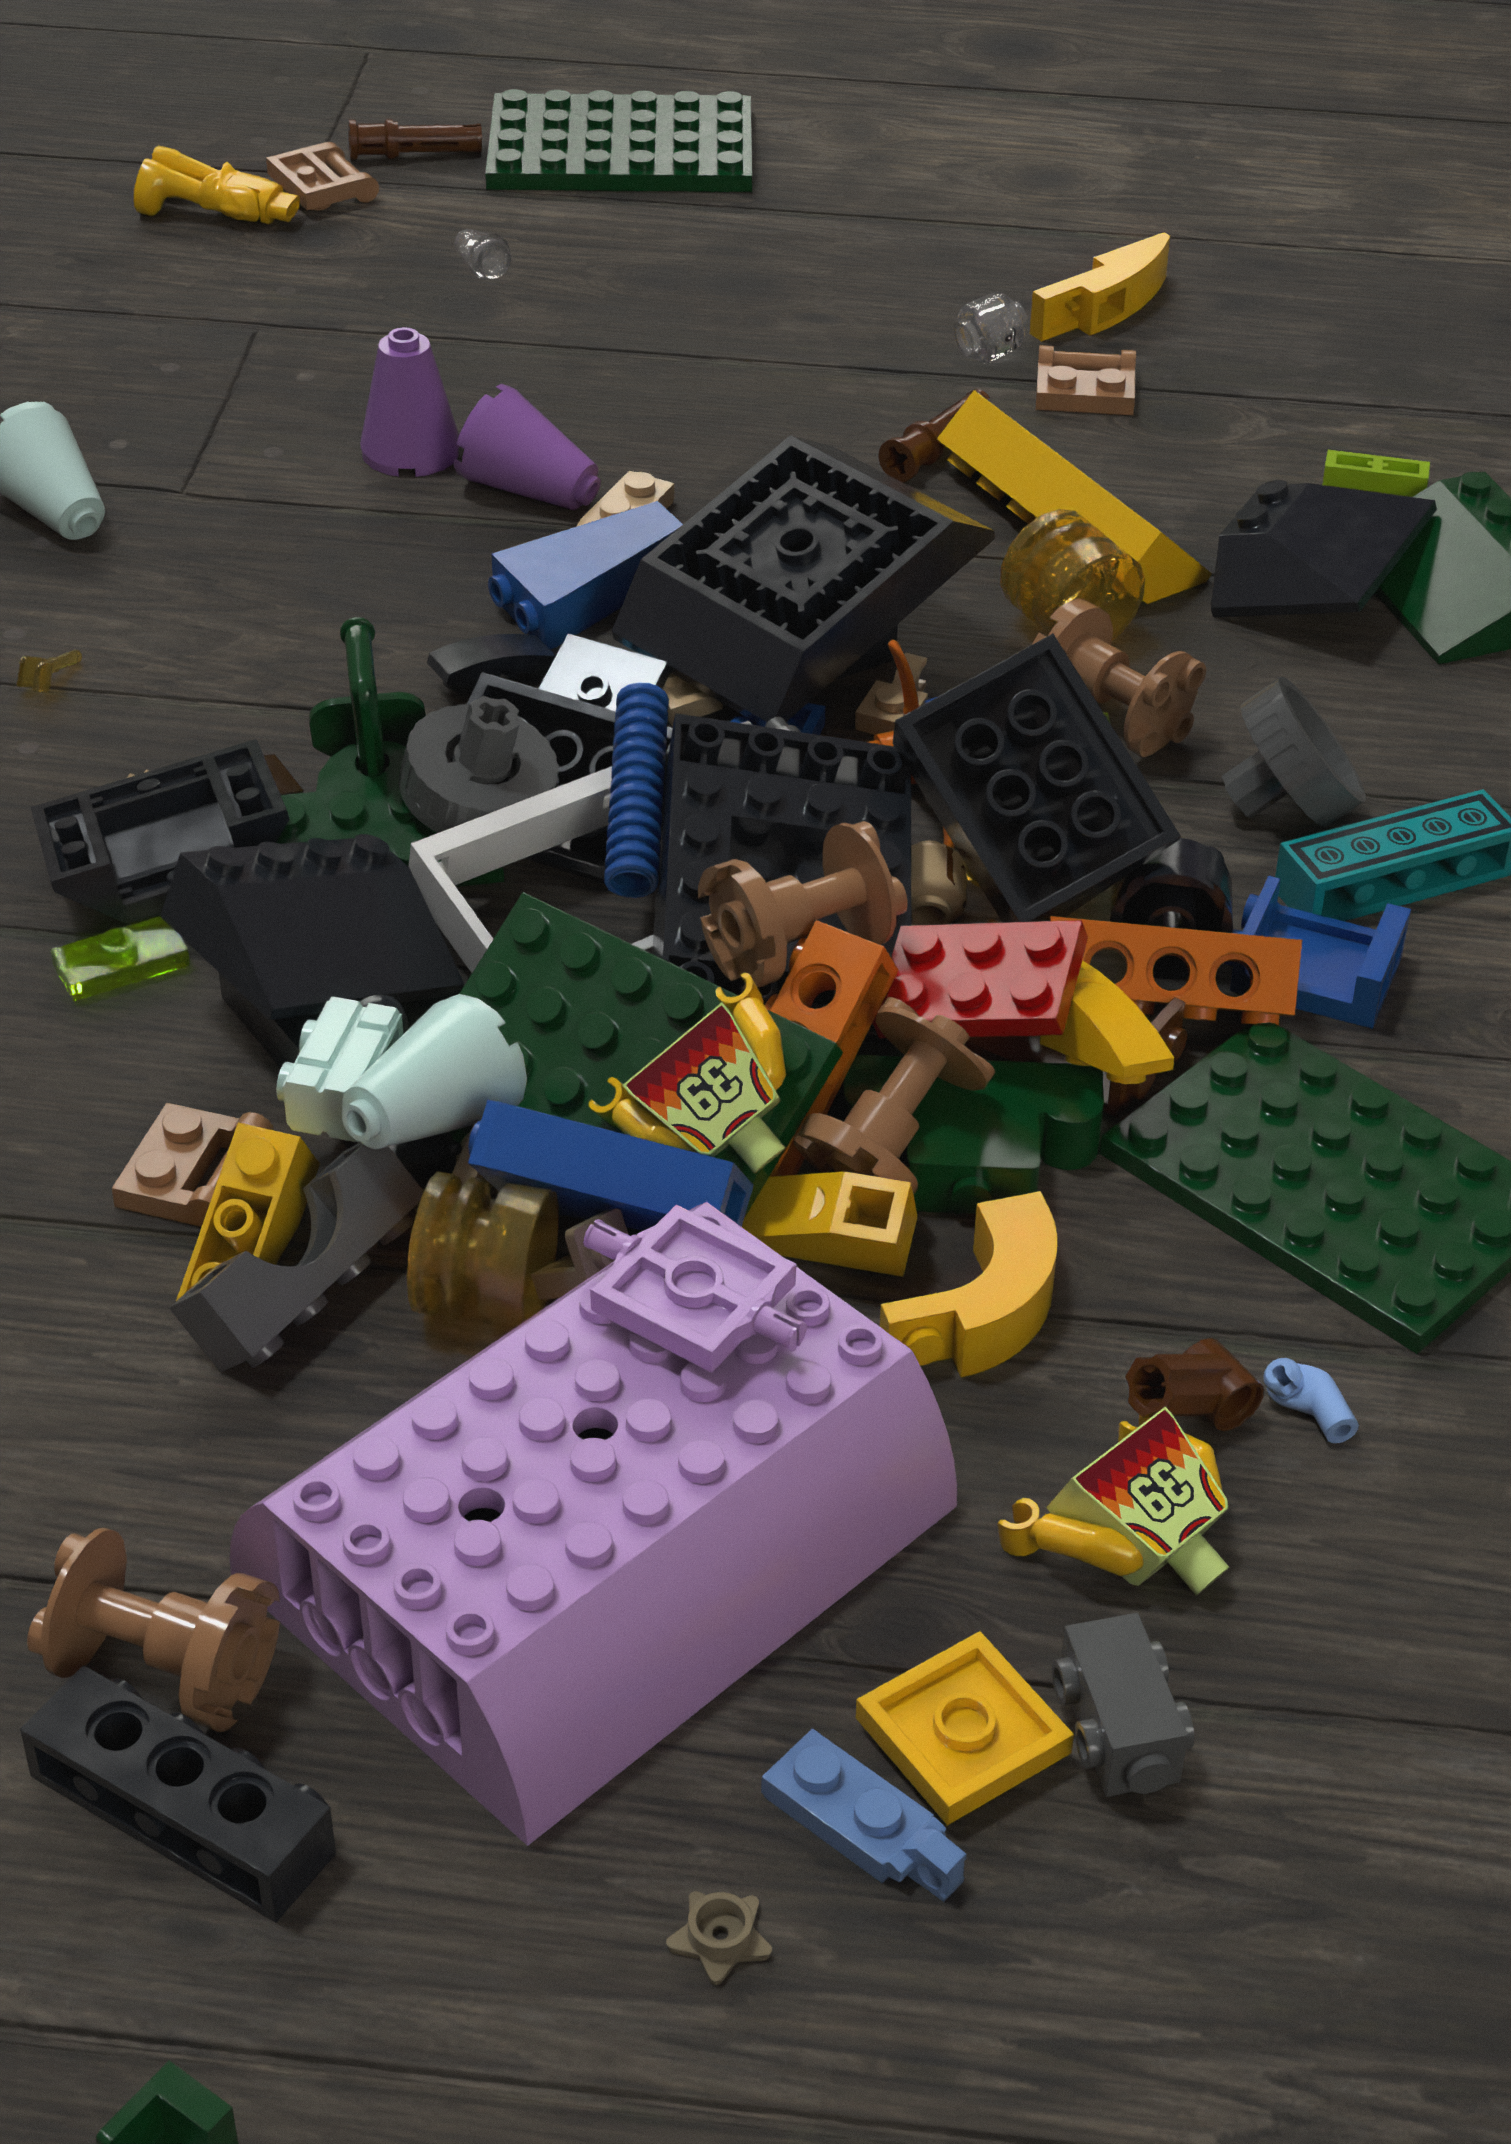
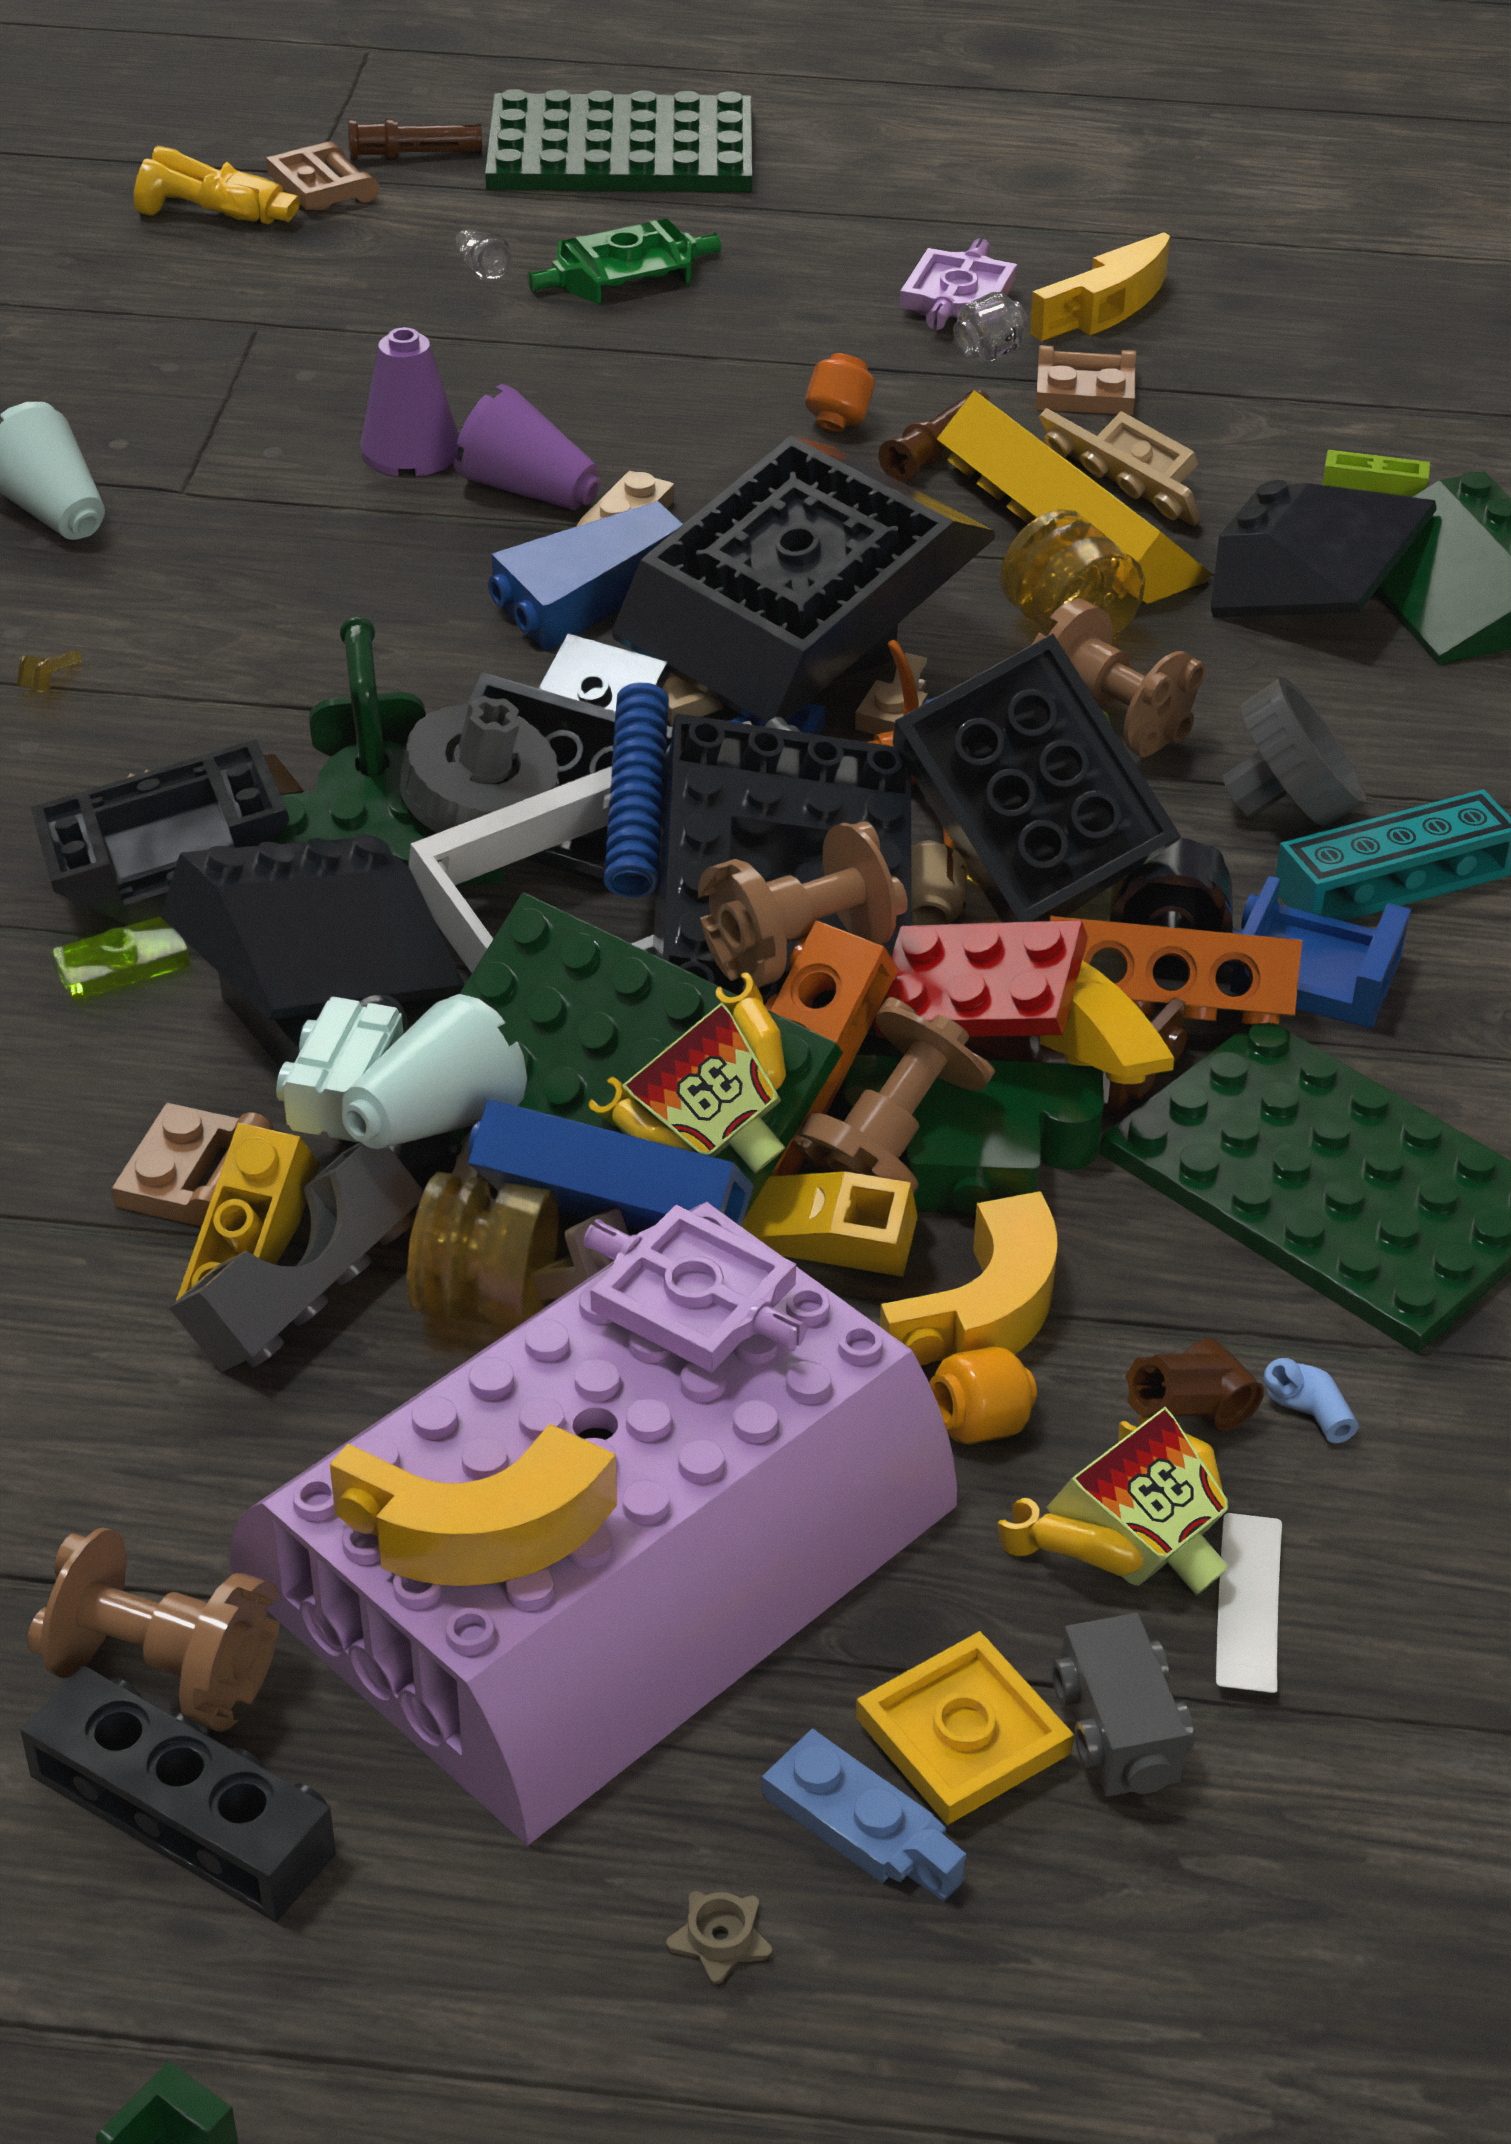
black slope [427,634,556,694] -> none
none -> yellow arch [329,1423,617,1586]
none -> green plate [527,218,721,304]
none -> orange head [805,353,875,432]
none -> lavender plate [900,238,1017,330]
none -> light orange head [929,1347,1037,1445]
none -> tan bracket [1039,408,1202,526]
none -> white sticker [1216,1513,1282,1693]

